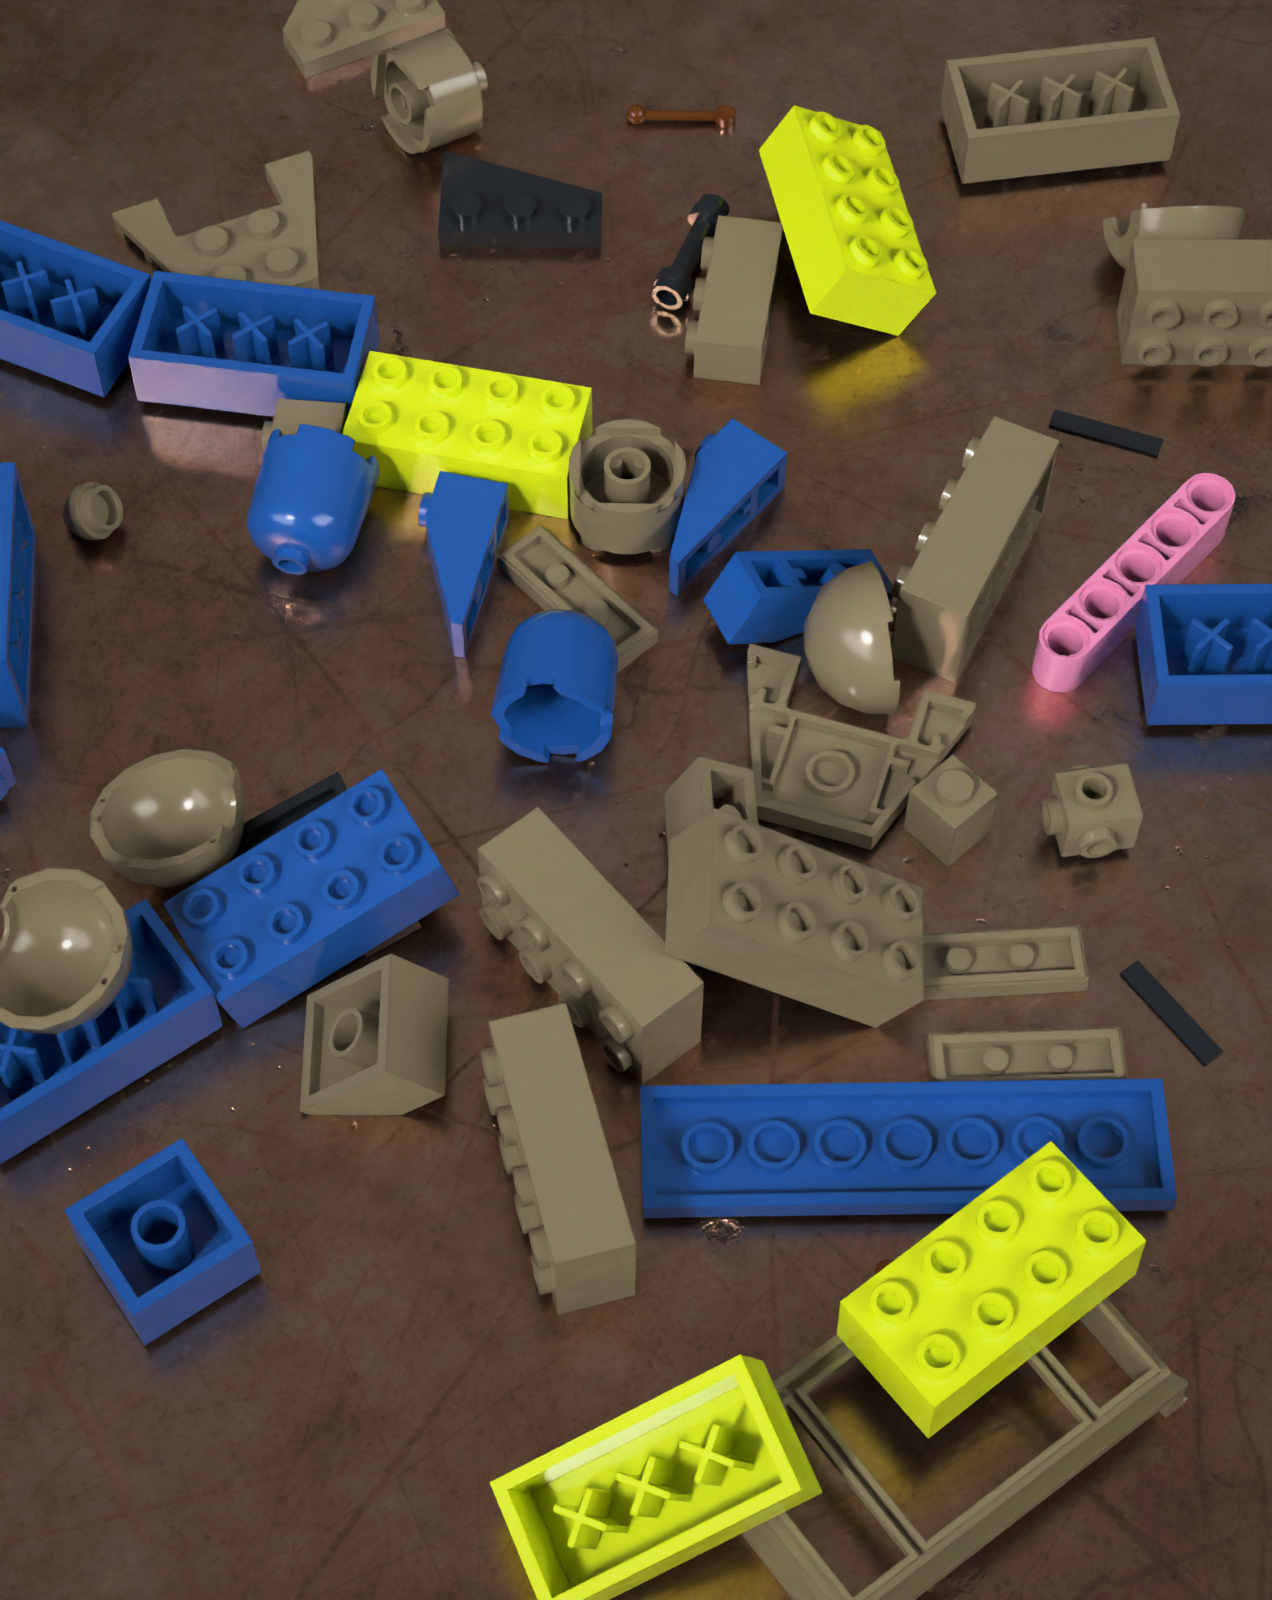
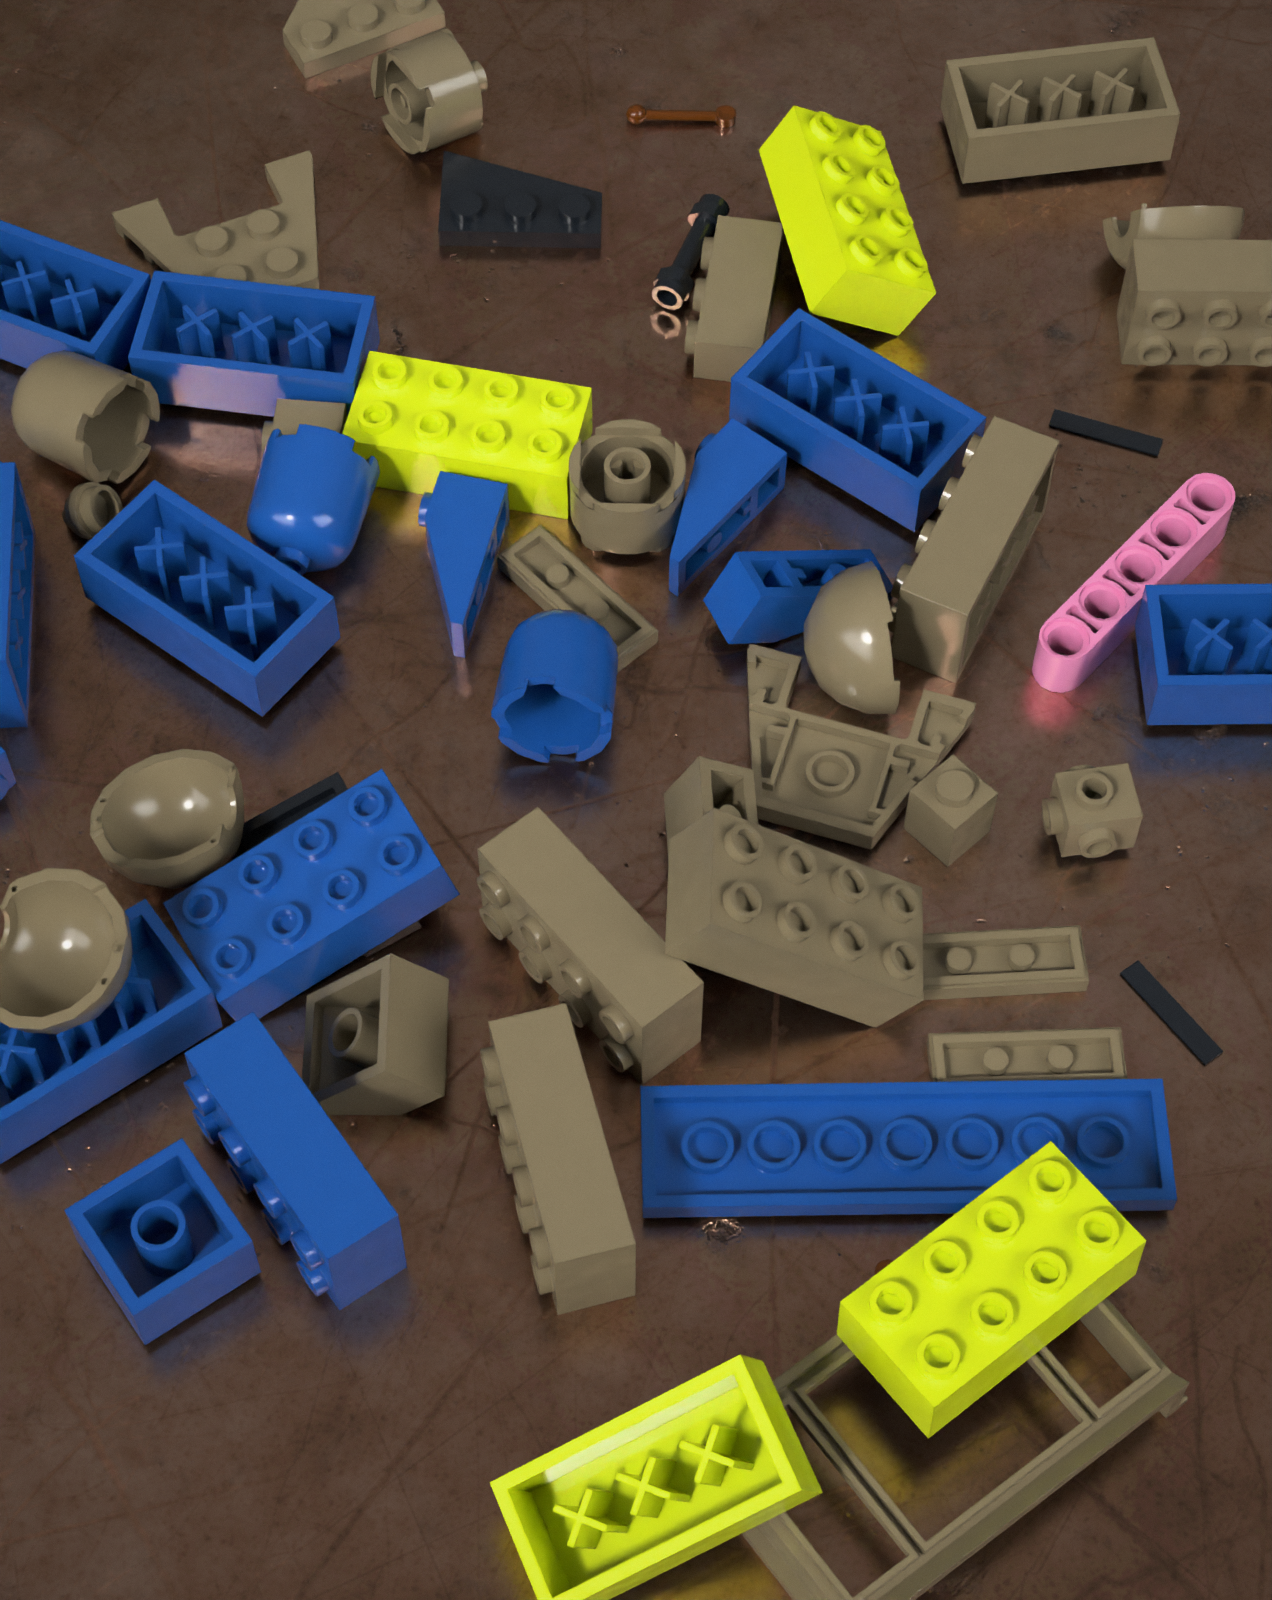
none -> dark tan cylinder [11,350,160,484]
none -> blue brick [74,479,340,717]
none -> blue brick [183,1012,407,1311]
none -> blue brick [729,308,987,533]

